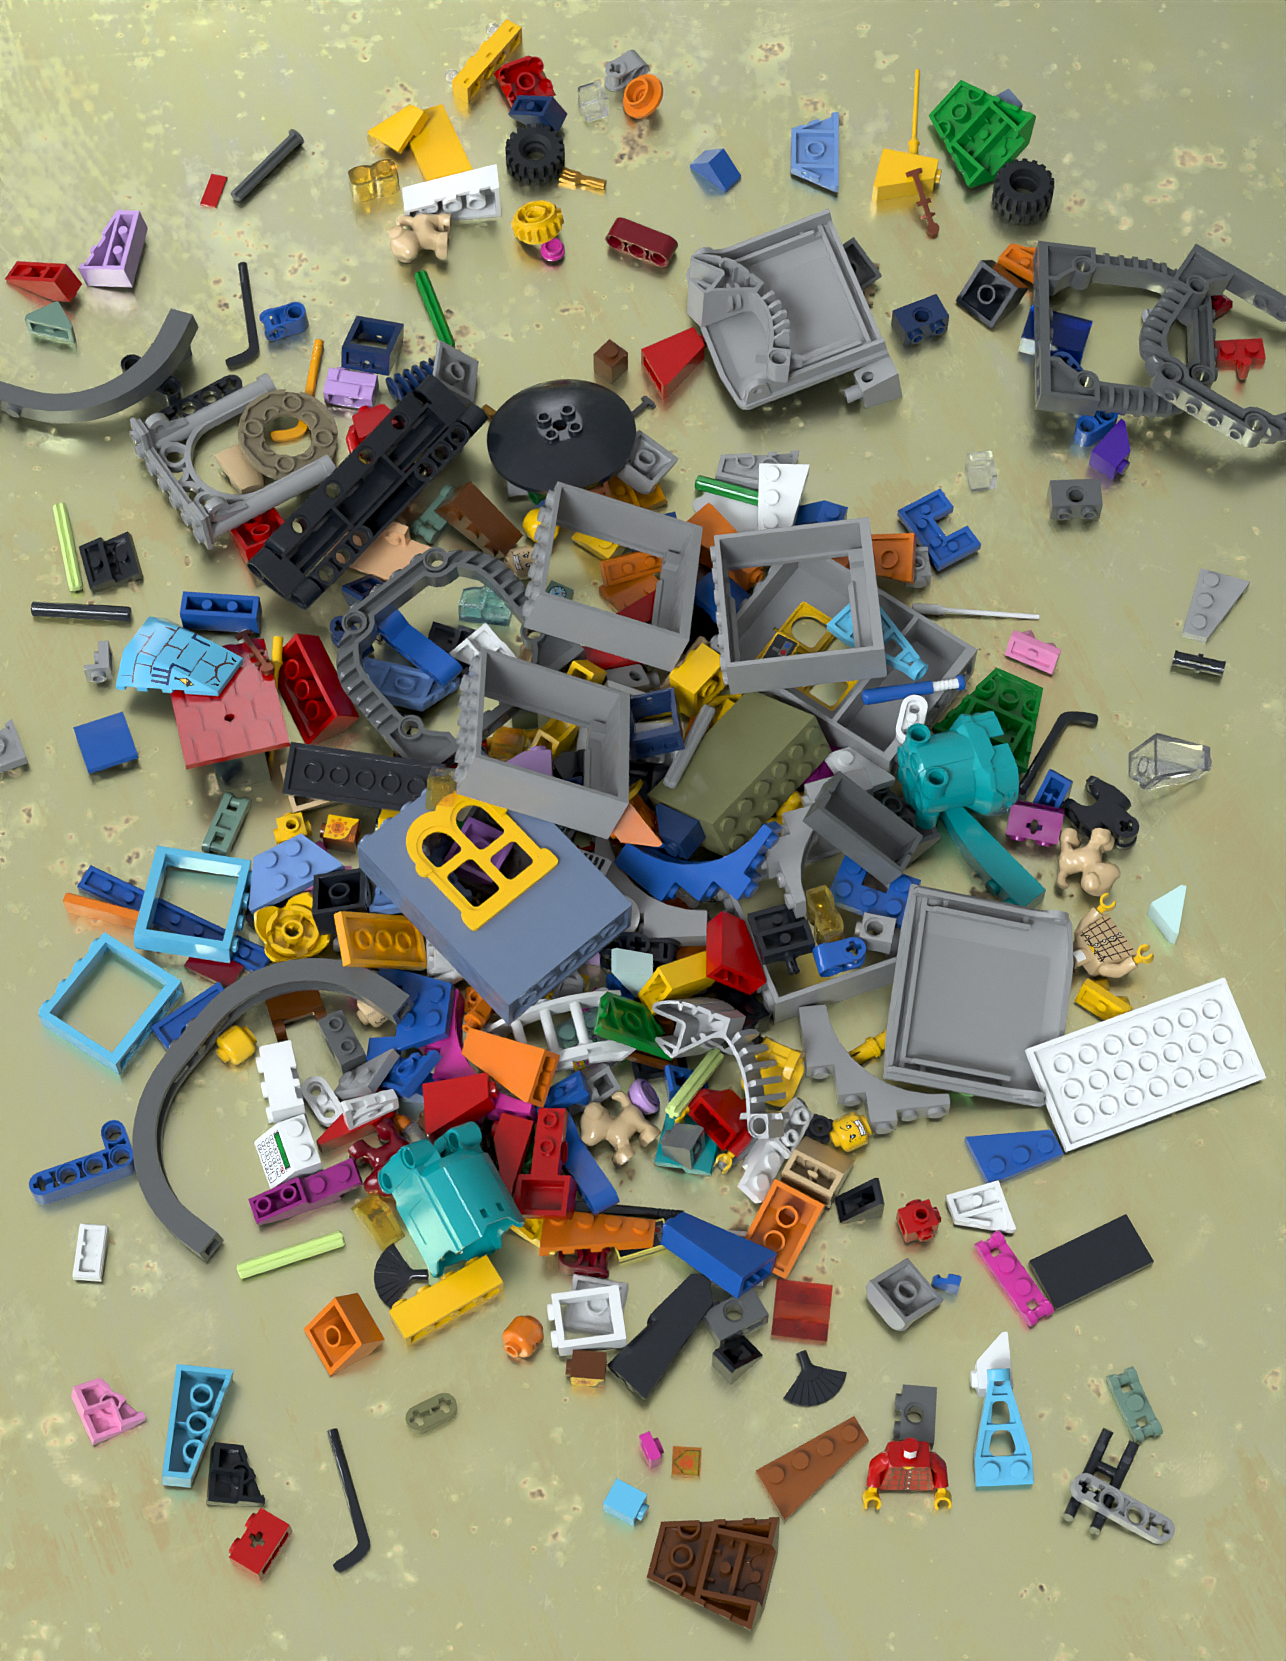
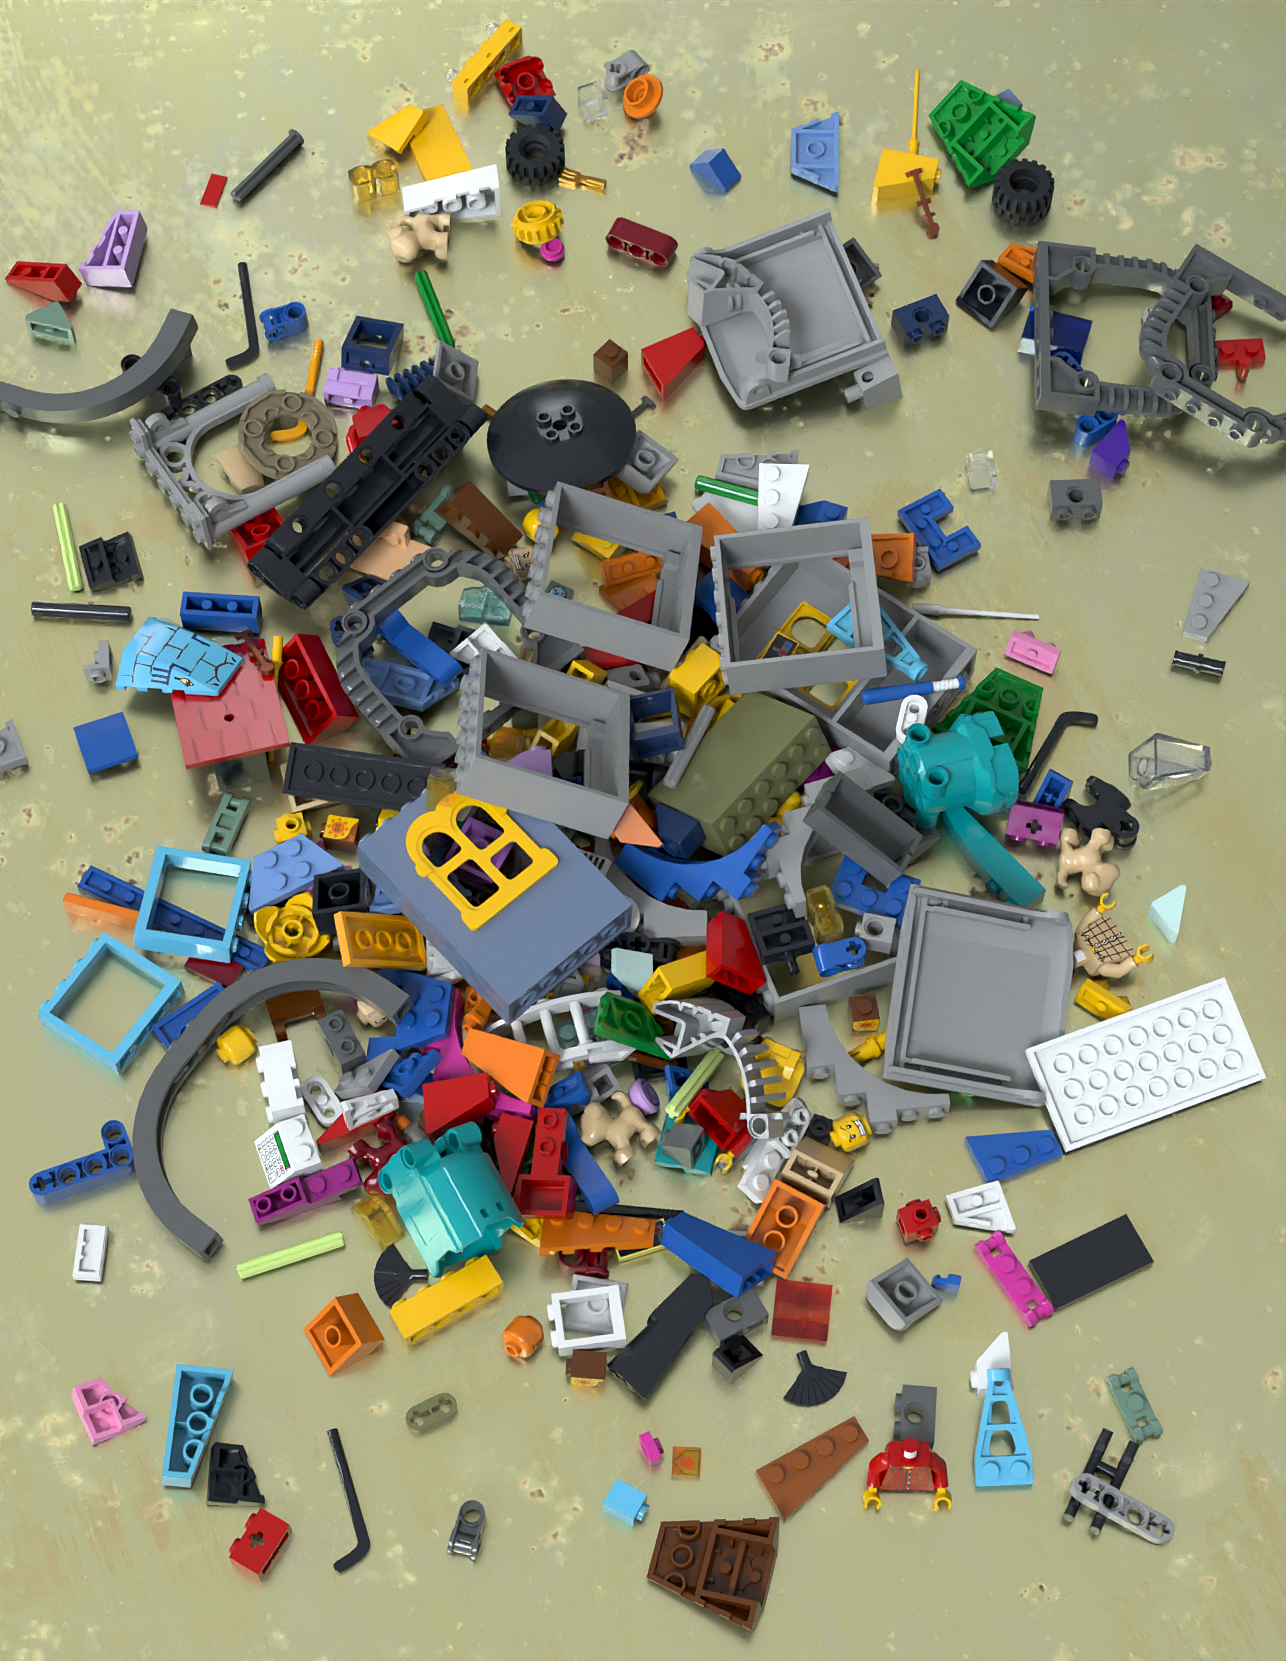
none -> dark grey piece [447,1500,486,1560]
none -> reddish brown brick [847,994,880,1034]

